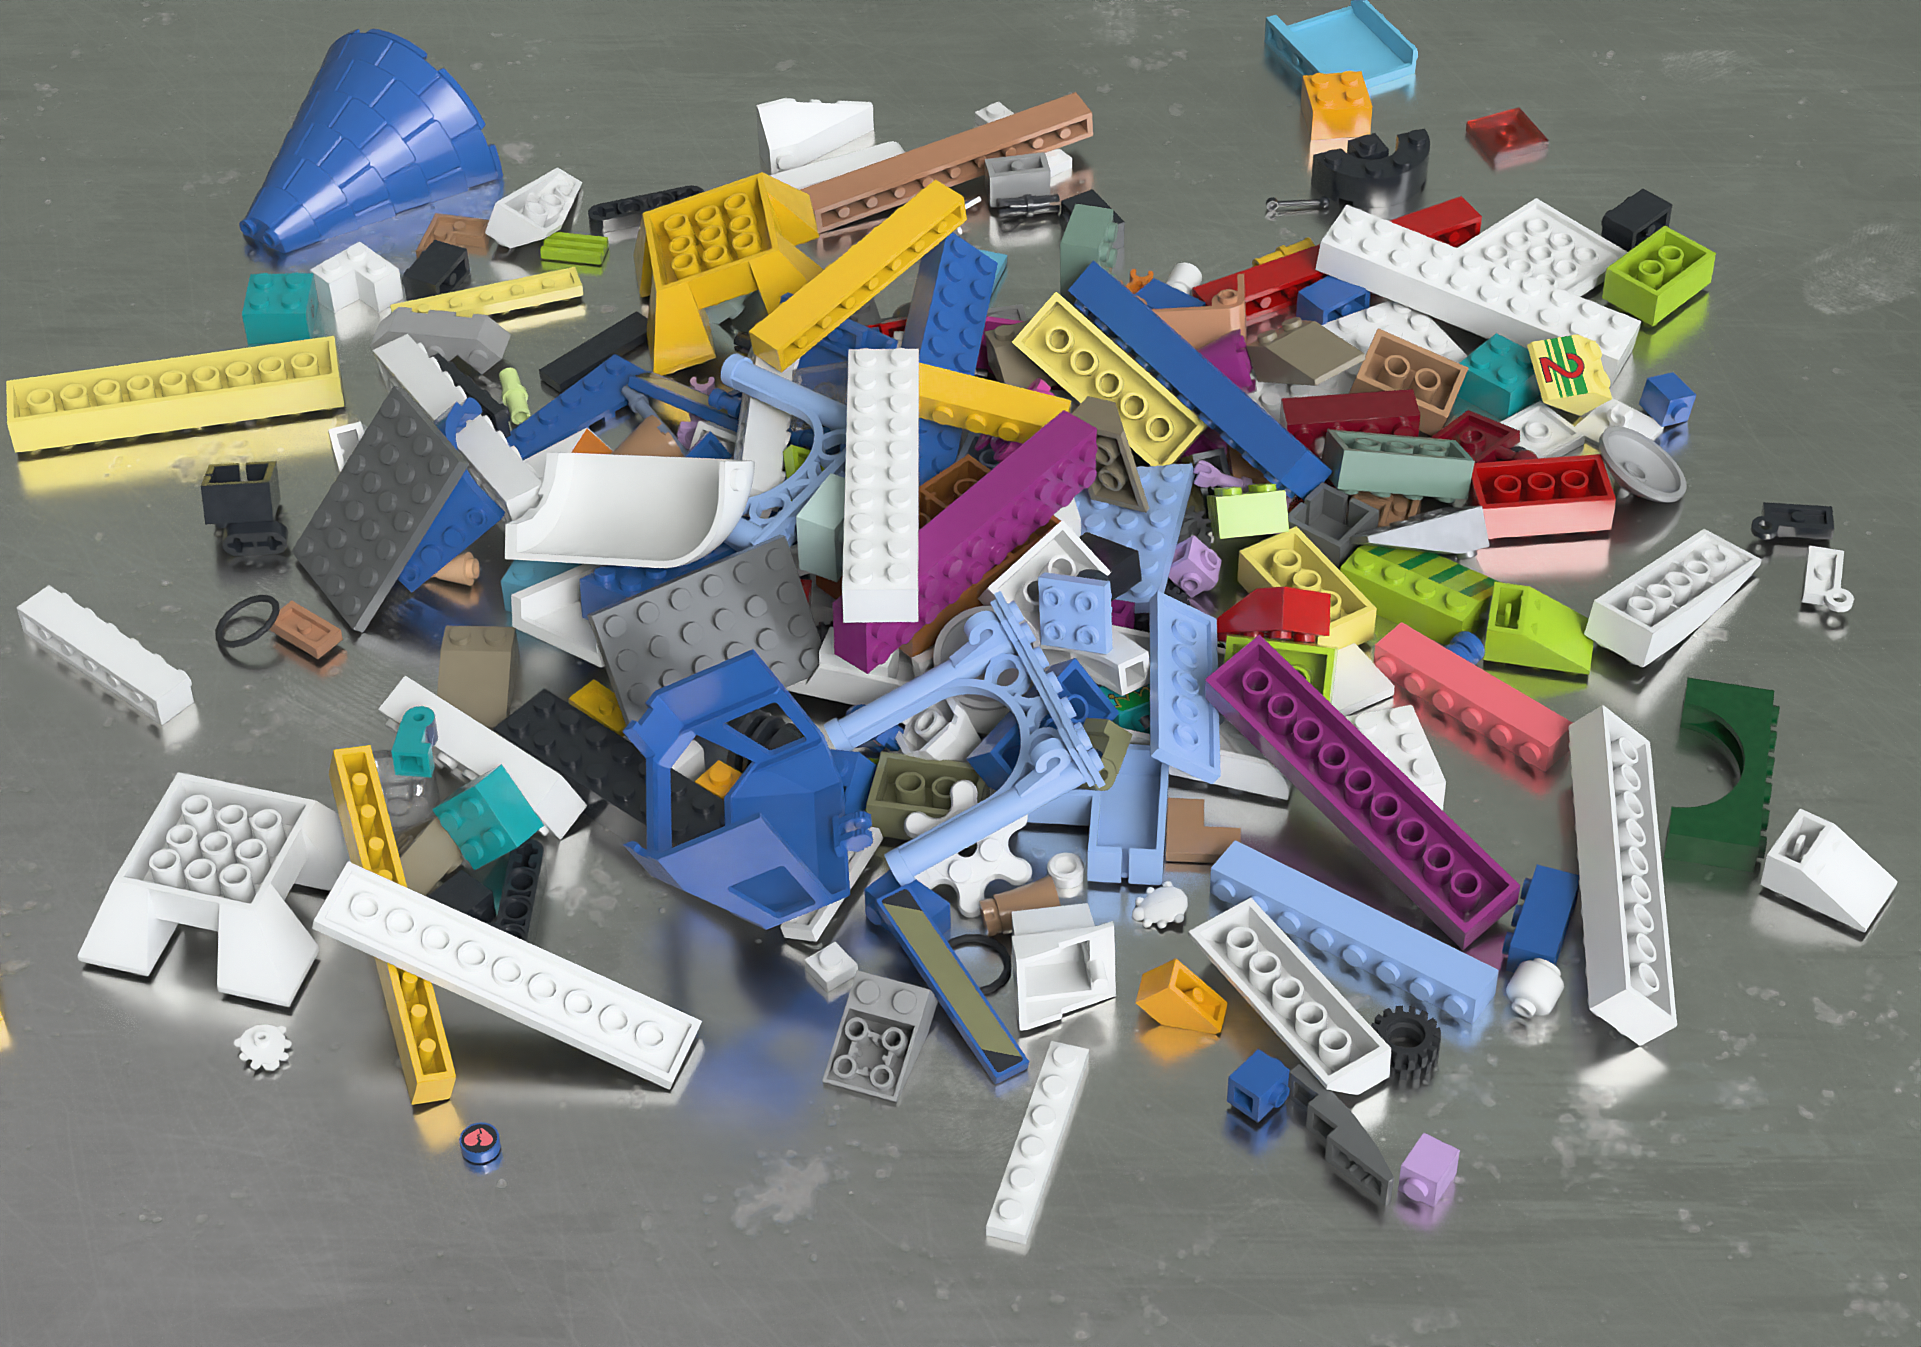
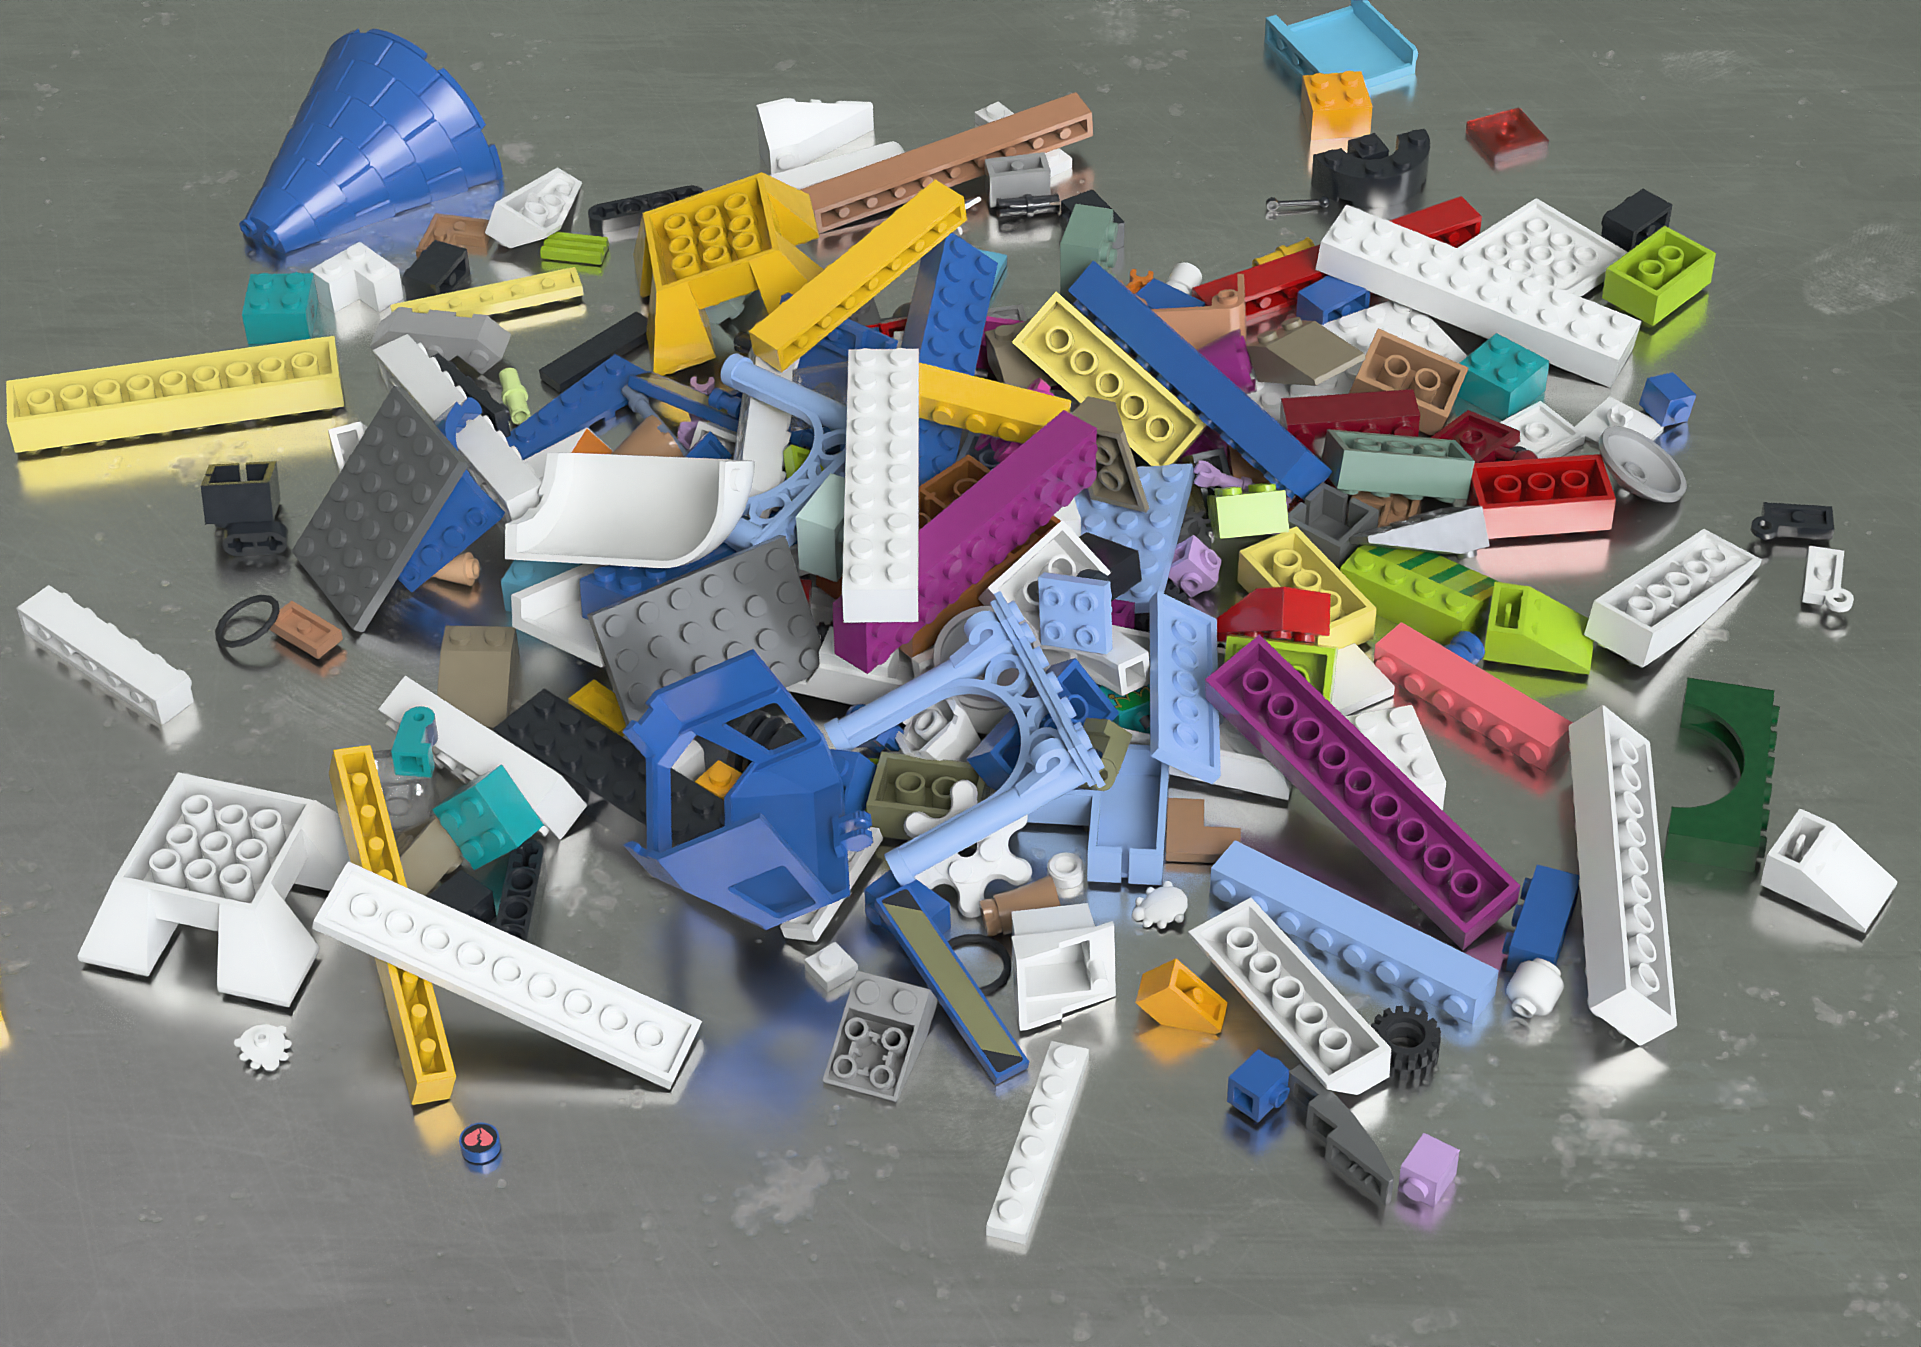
light yellow slope [1527,334,1612,416] -> none

